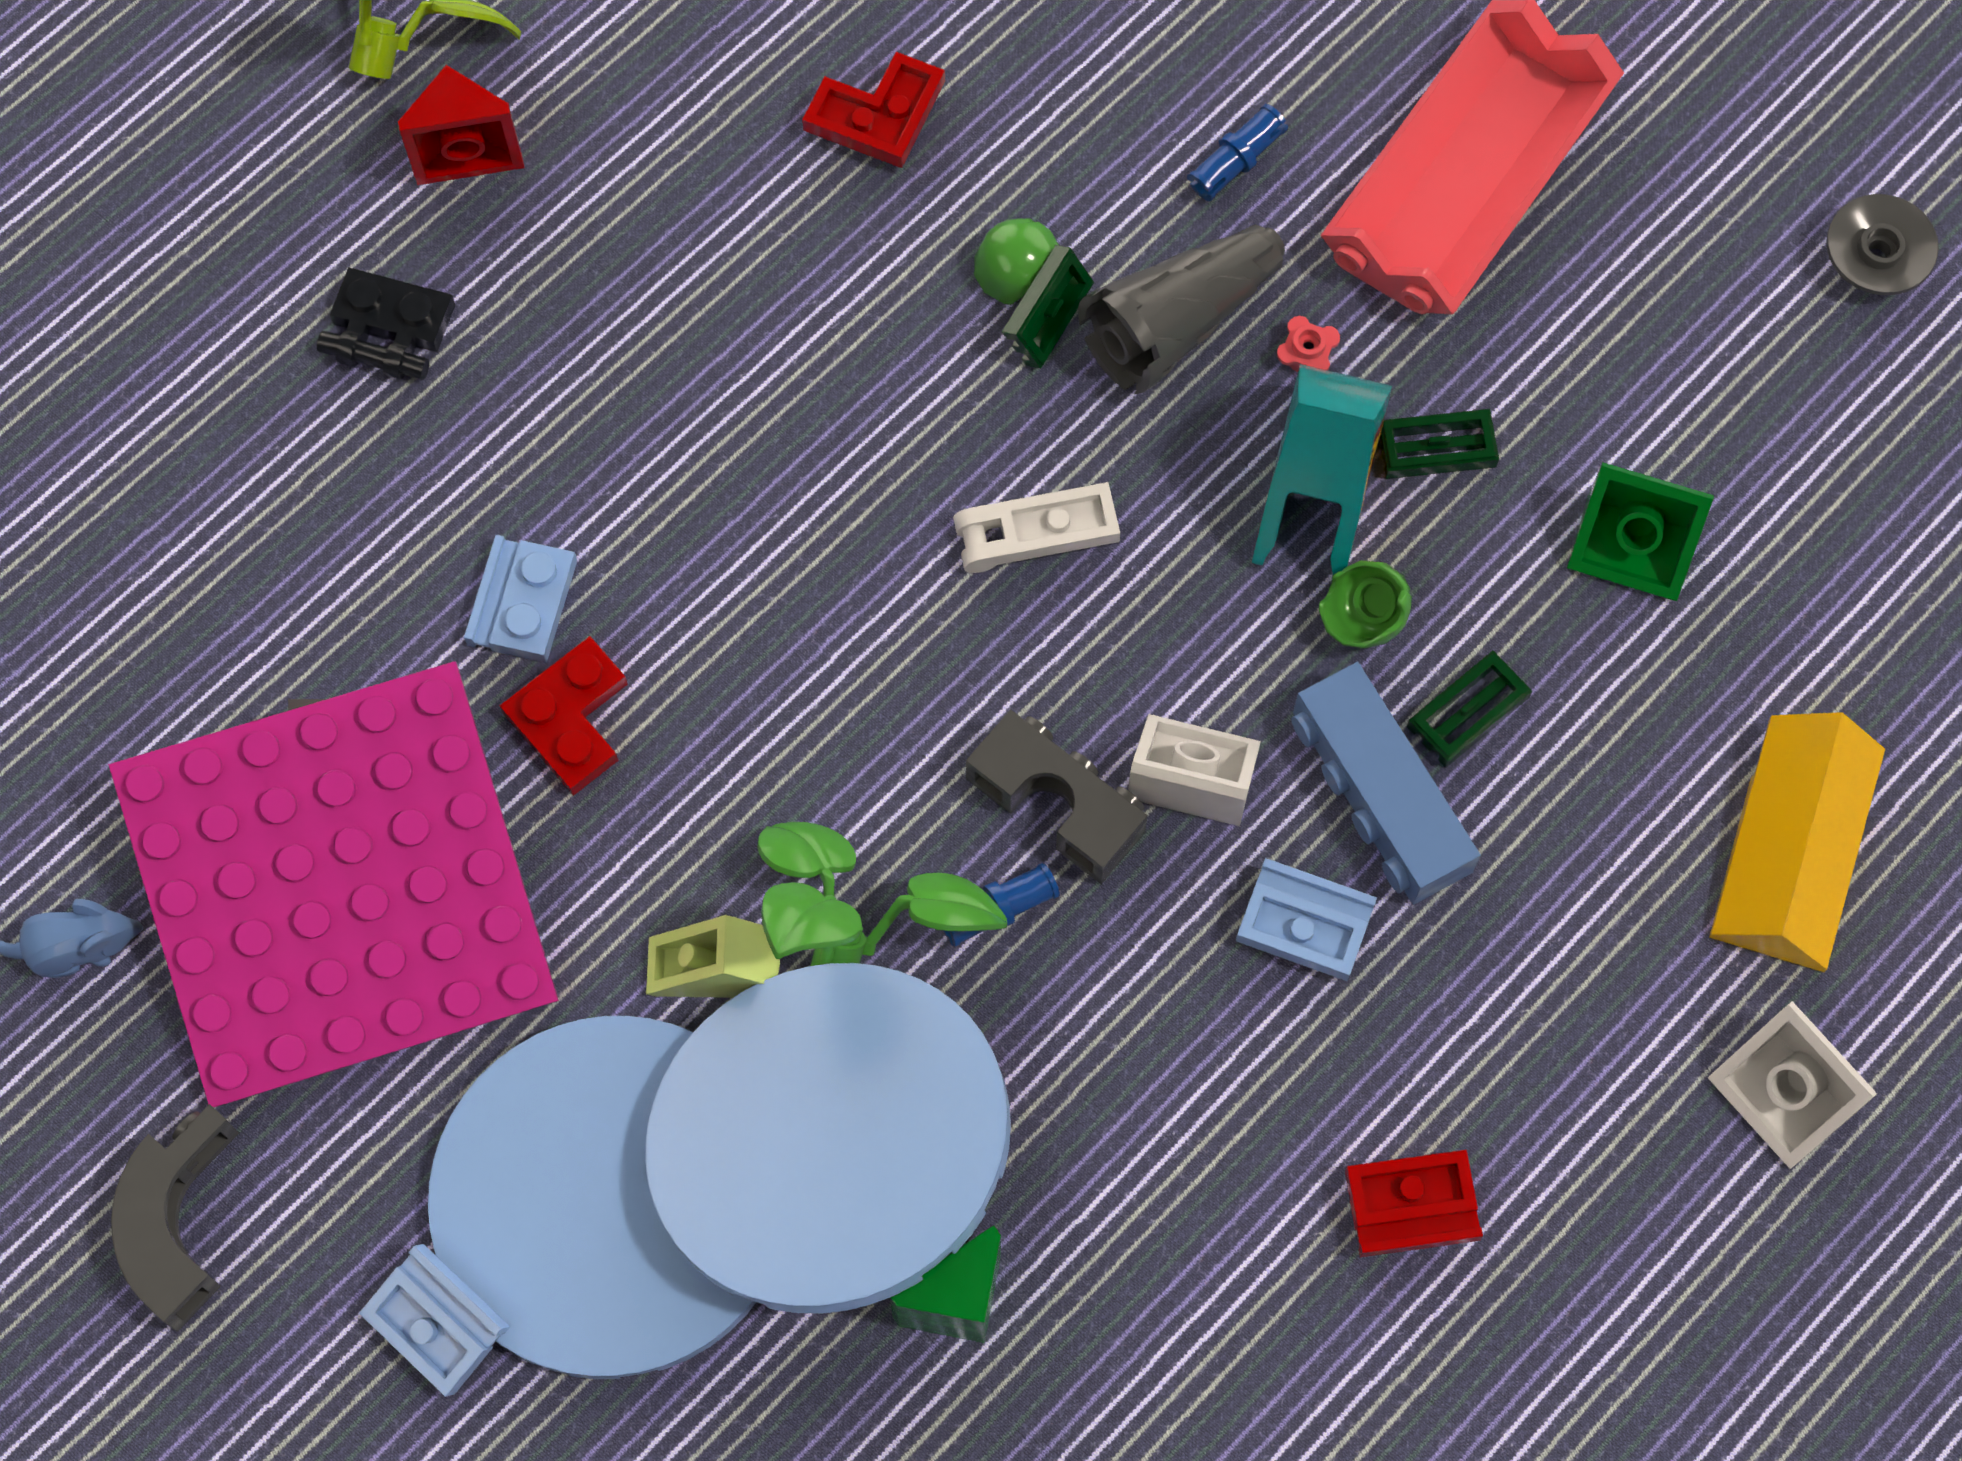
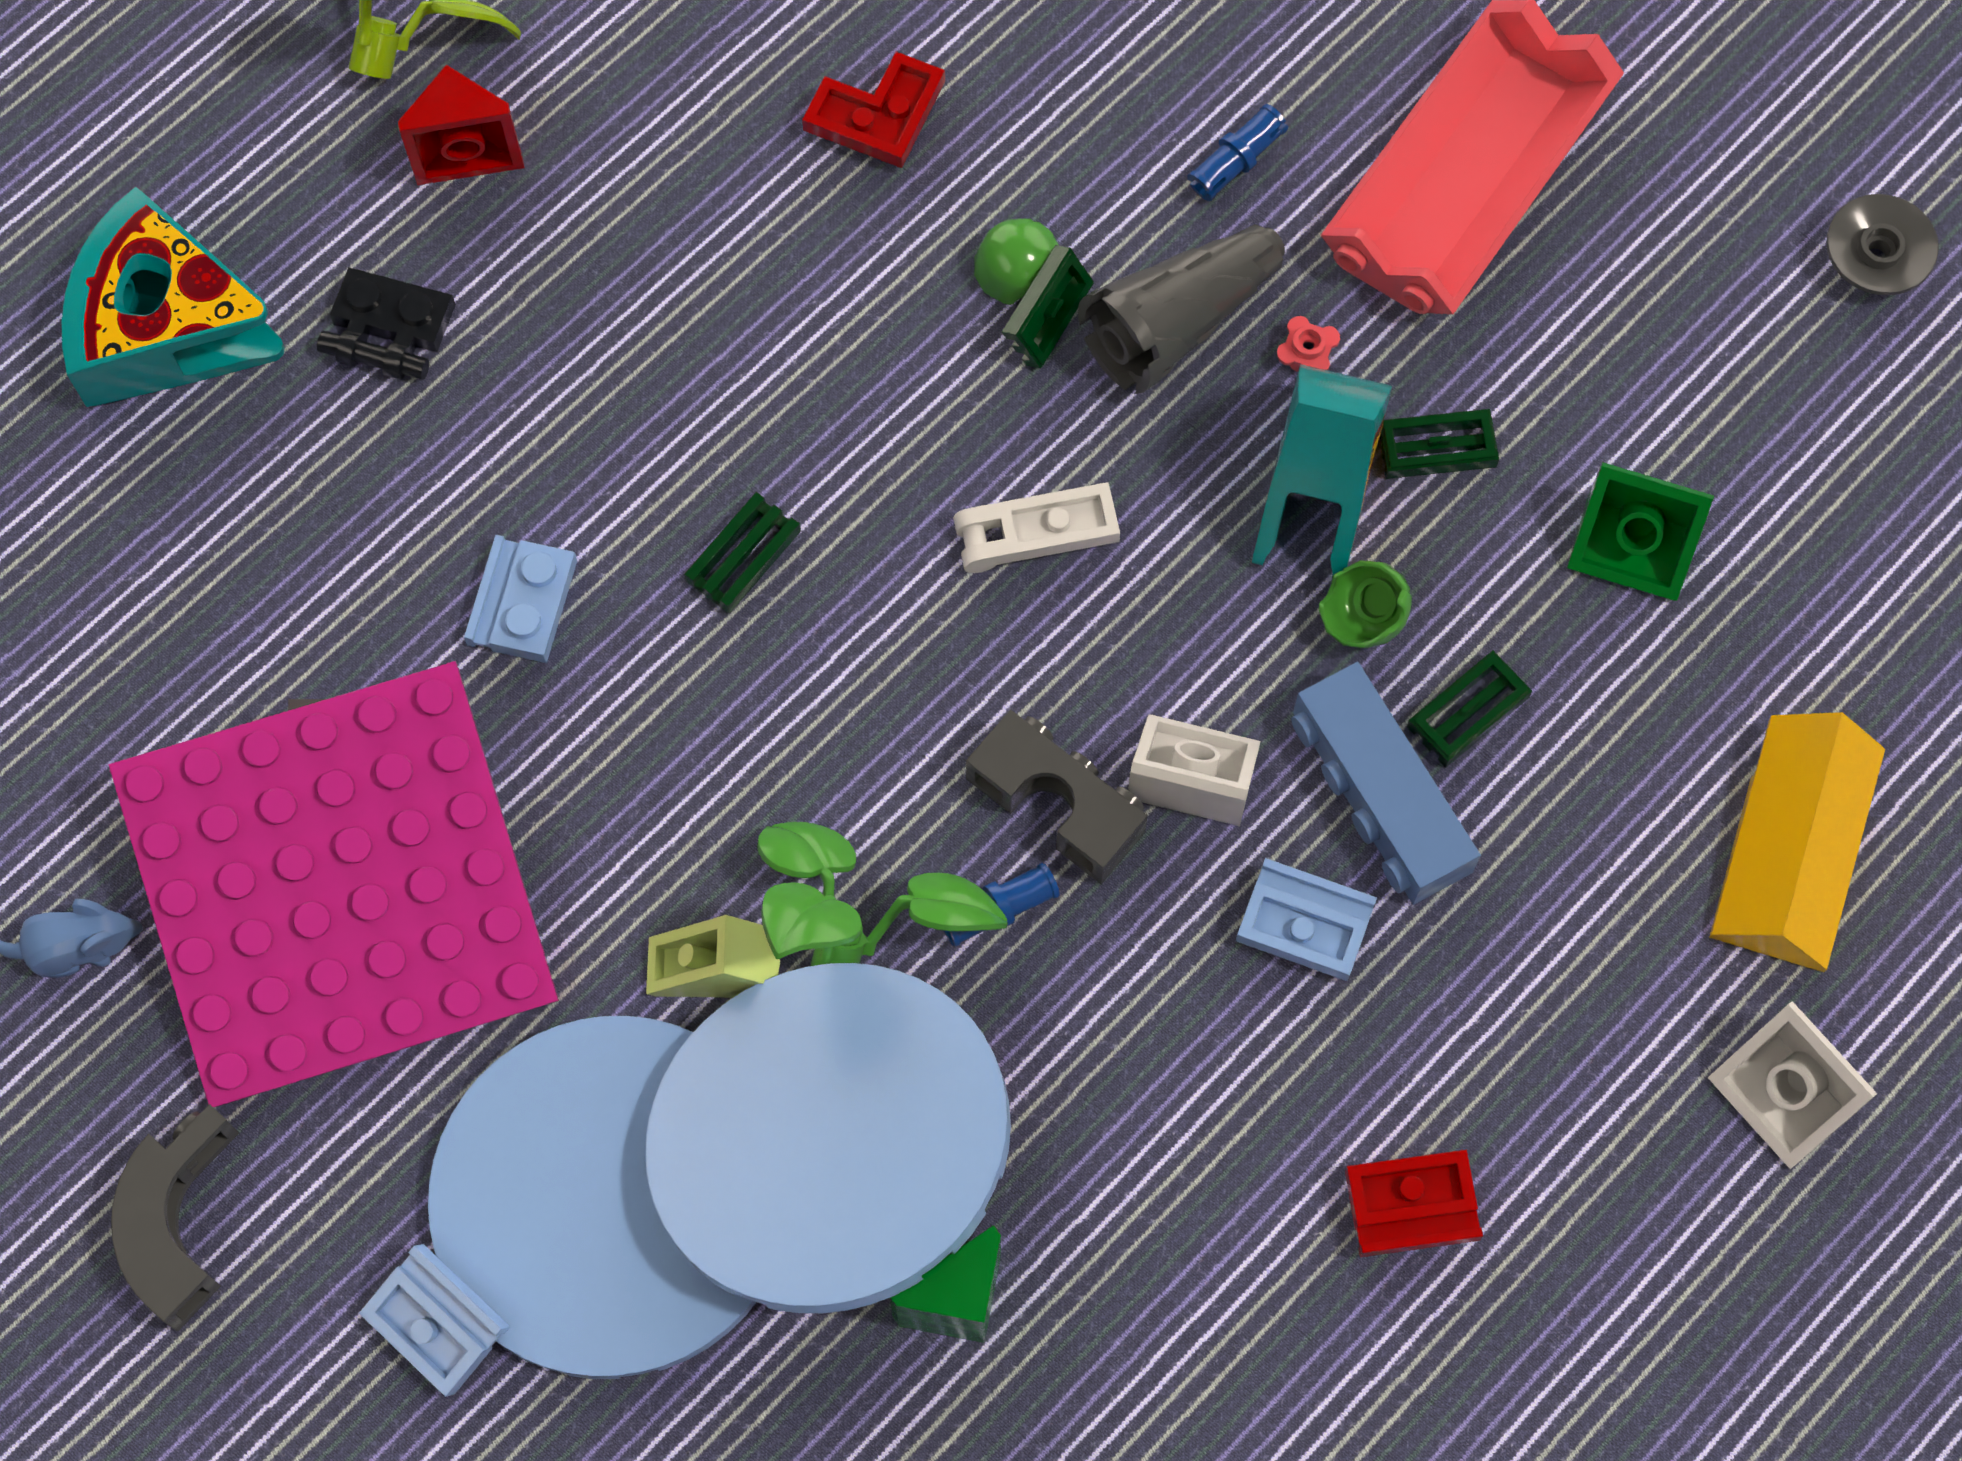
red plate [499,636,628,796] -> none
none -> piece [61,187,285,407]
none -> dark green tile [684,492,801,614]

